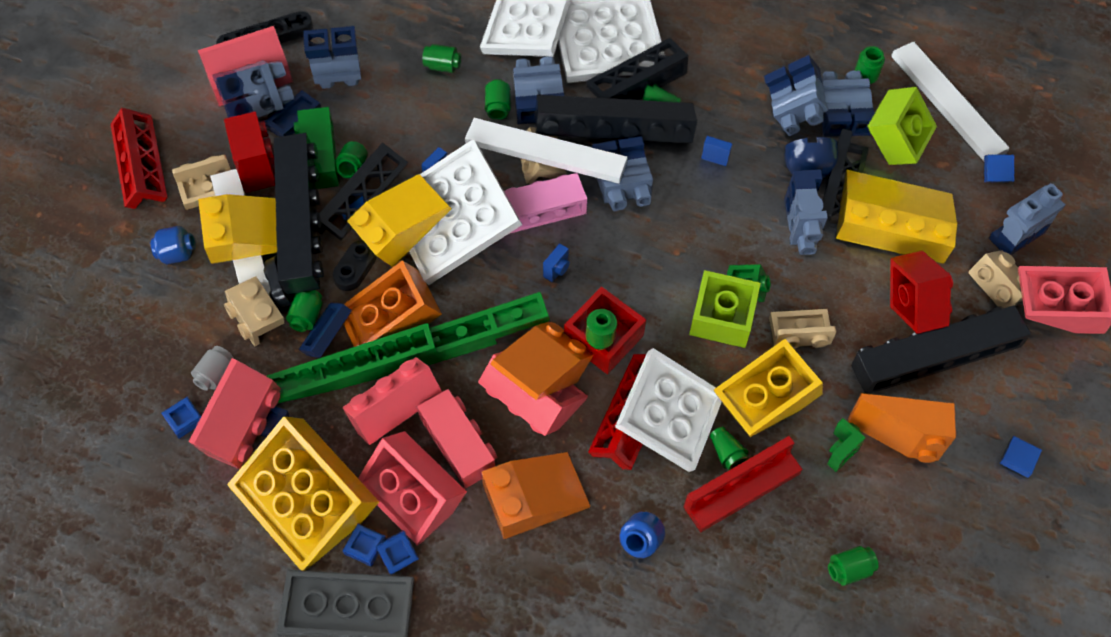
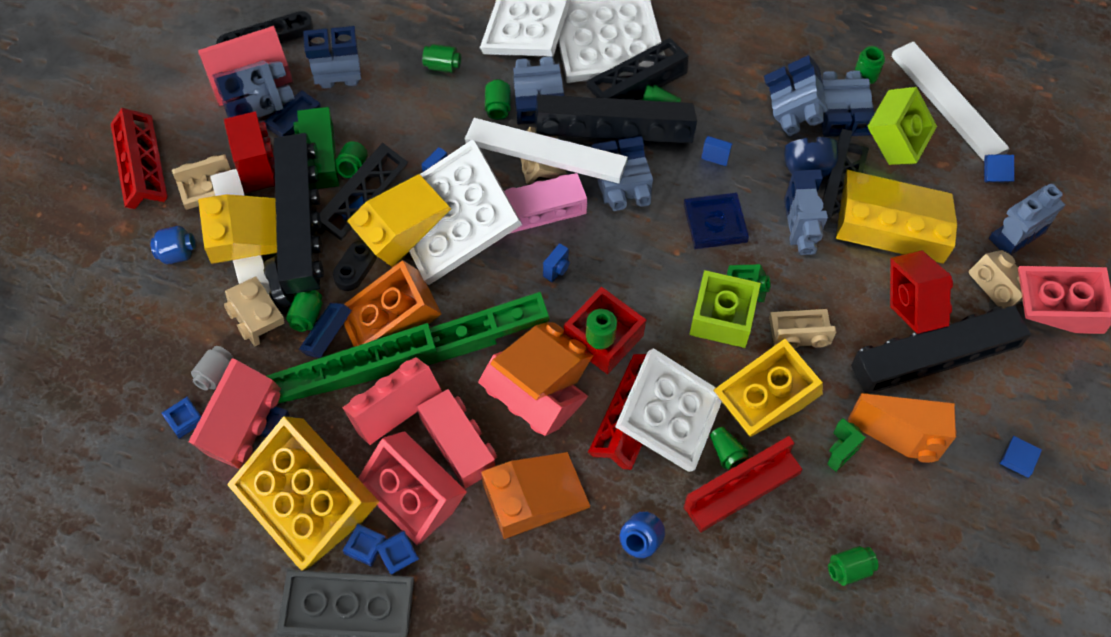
none -> clear blue tile [683,192,749,249]

